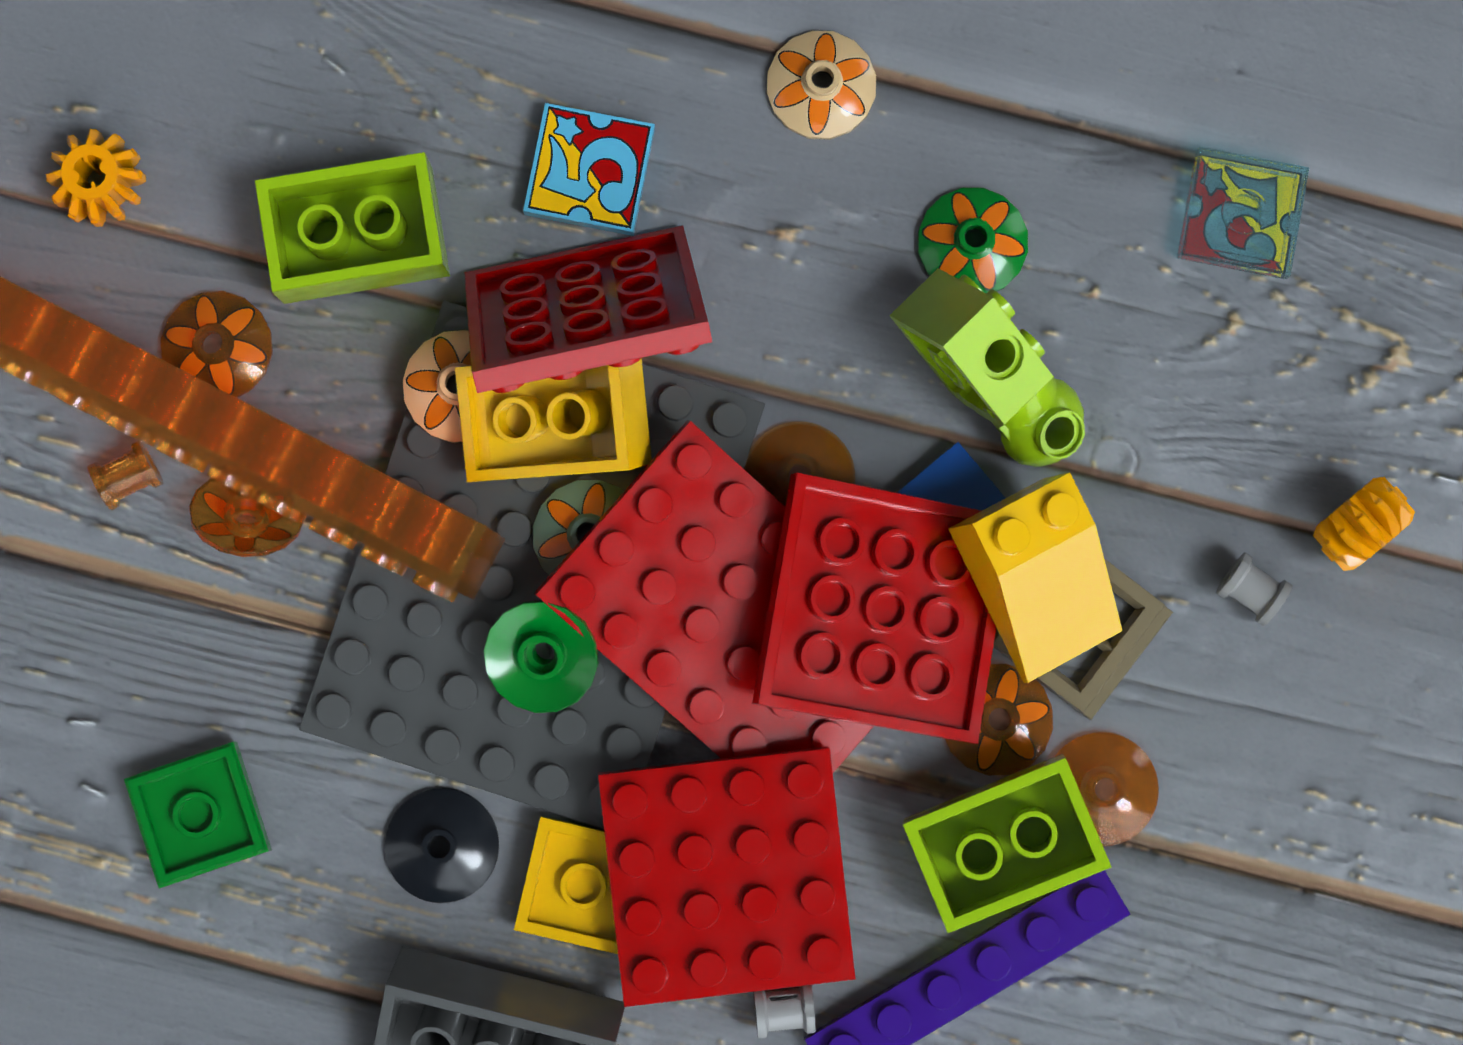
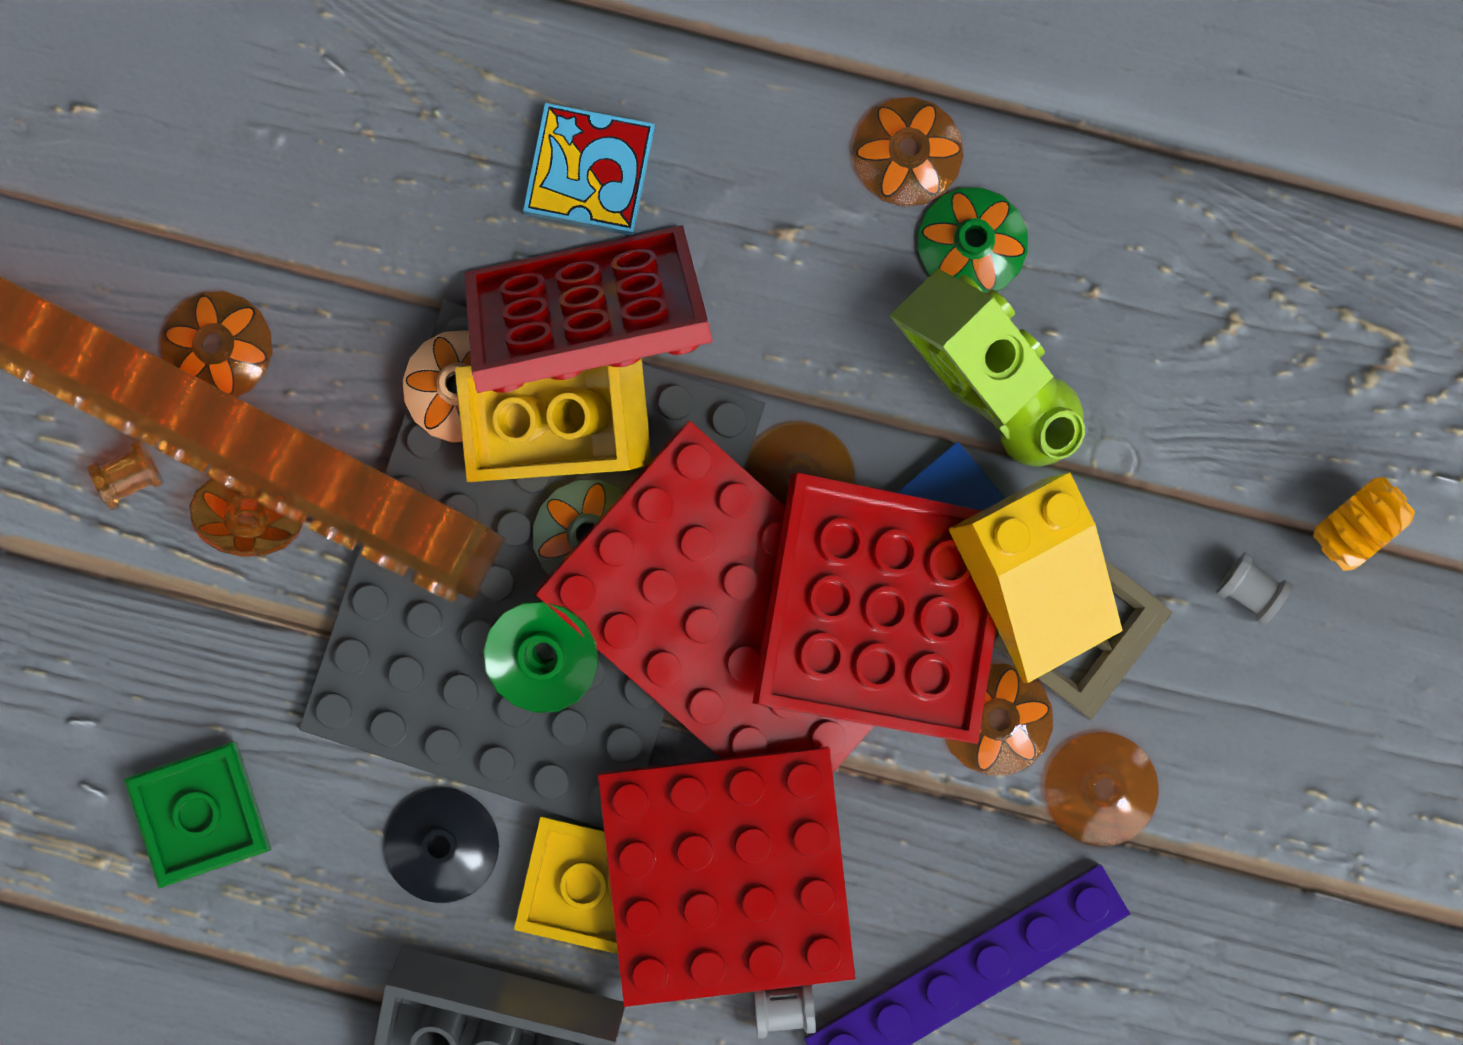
light orange gear [45,129,146,227] -> none
lime brick [255,152,450,304] -> none
tan dish [767,31,876,140] -> none
lime brick [903,754,1112,933] -> none
clear light blue tile [1177,147,1309,279] -> none
none -> clear orange dish [853,97,964,207]

